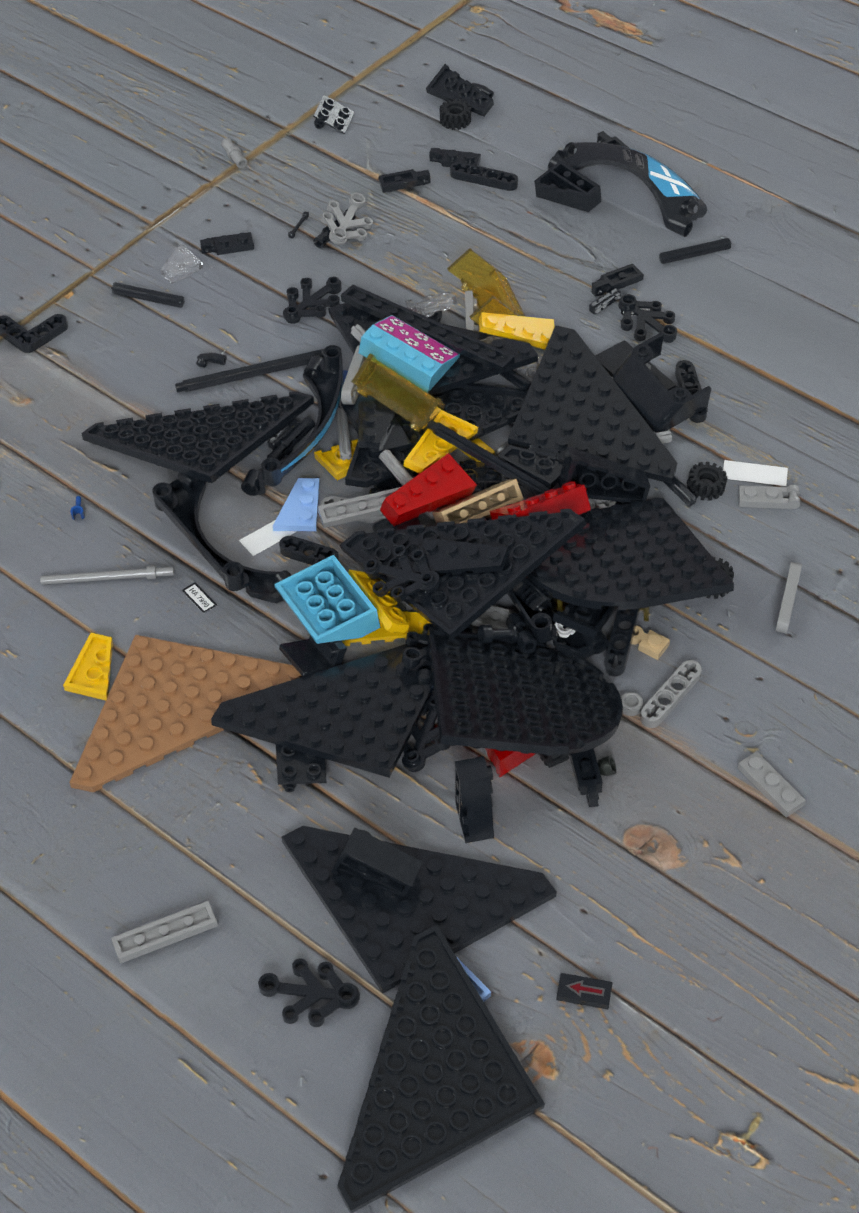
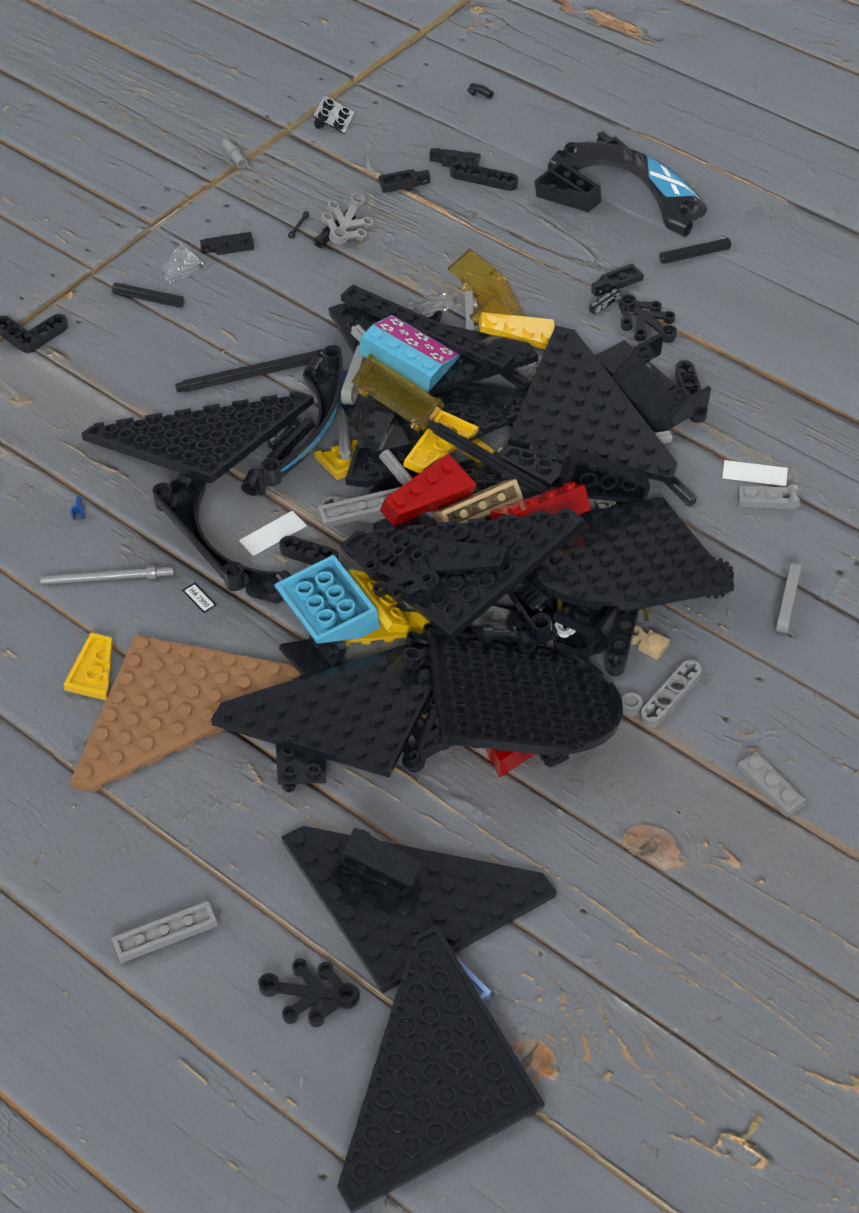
black arm [196,353,227,368] -> none
light blue wing [273,478,320,531] -> none
black plant [283,276,342,324] -> none
black wing [426,64,494,117] -> none
black tyre [439,99,471,130] -> none
black wedge [455,756,494,843] -> none
black tile [556,973,613,1010] -> none
black hinge [569,748,603,807] -> none
pearl dark grey hinge [597,755,617,776] -> none
black tyre [687,462,728,501] -> none

